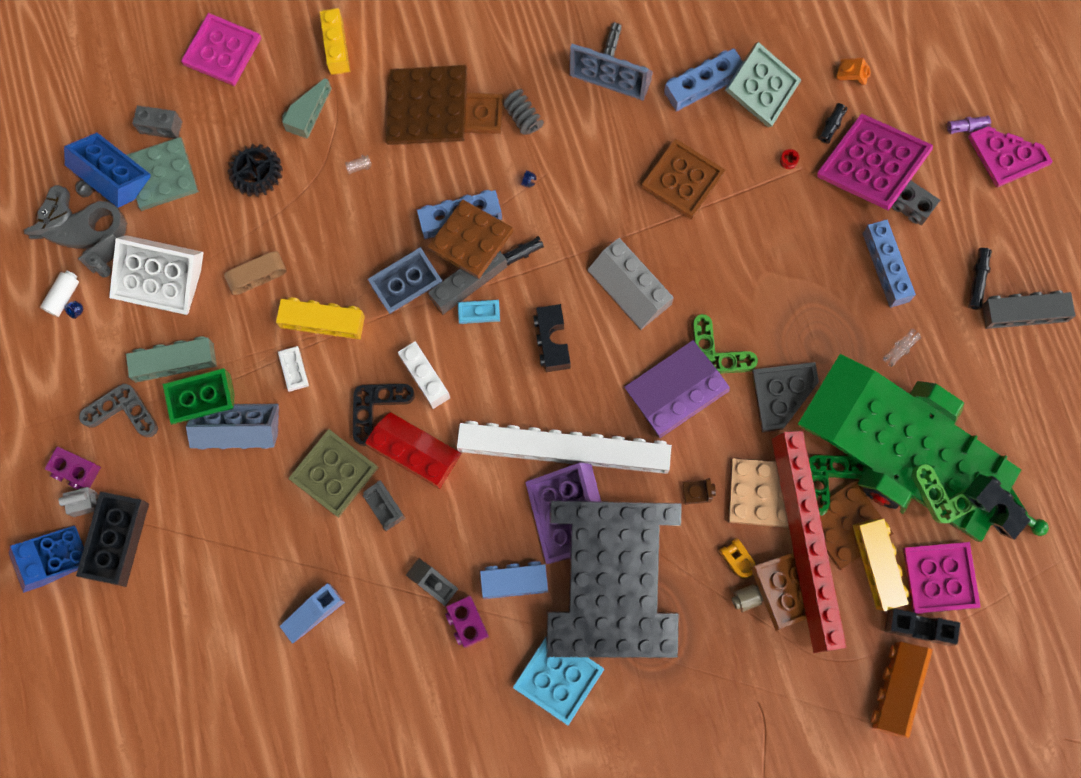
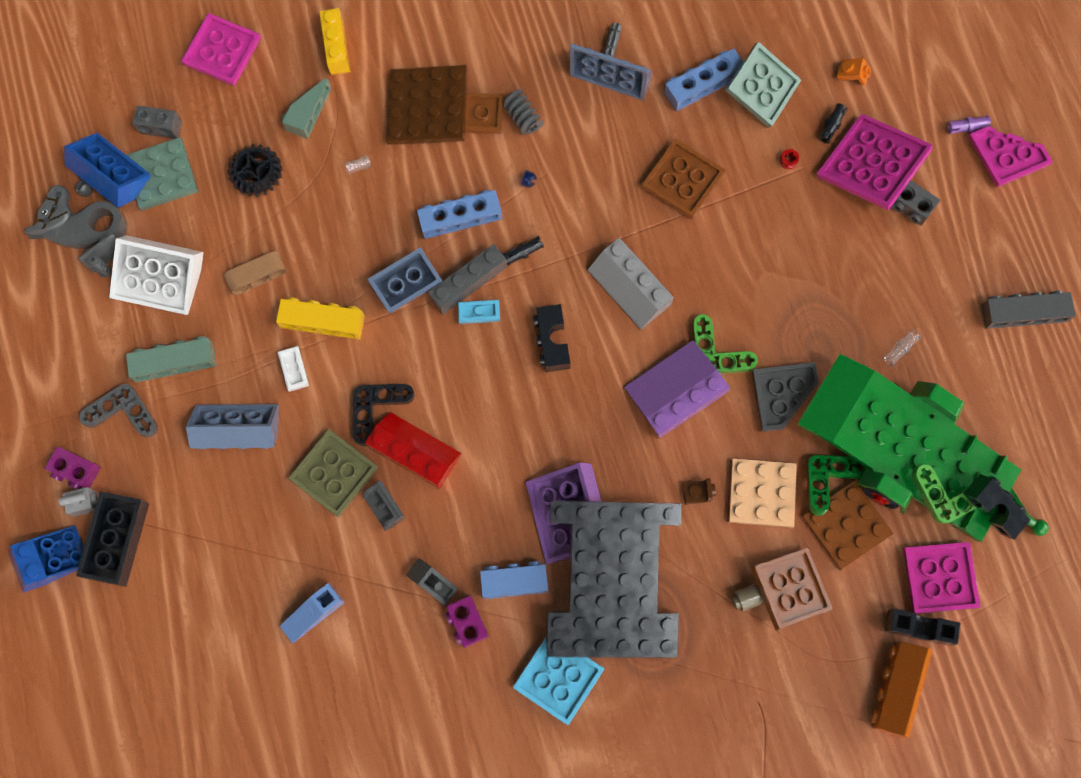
white brick [40,270,79,317] -> none
clear blue hinge [64,301,84,319] -> none
green slope [163,368,235,425] -> none
white brick [398,341,450,409] -> none
dark orange plate [428,199,514,279] -> none
white brick [457,421,672,474] -> none
light orange plate [719,538,756,578] -> none
red brick [772,431,847,654] -> none
yellow brick [852,518,908,611] -> none
medium blue brick [863,219,916,308] -> none
black pin [968,247,992,310] -> none

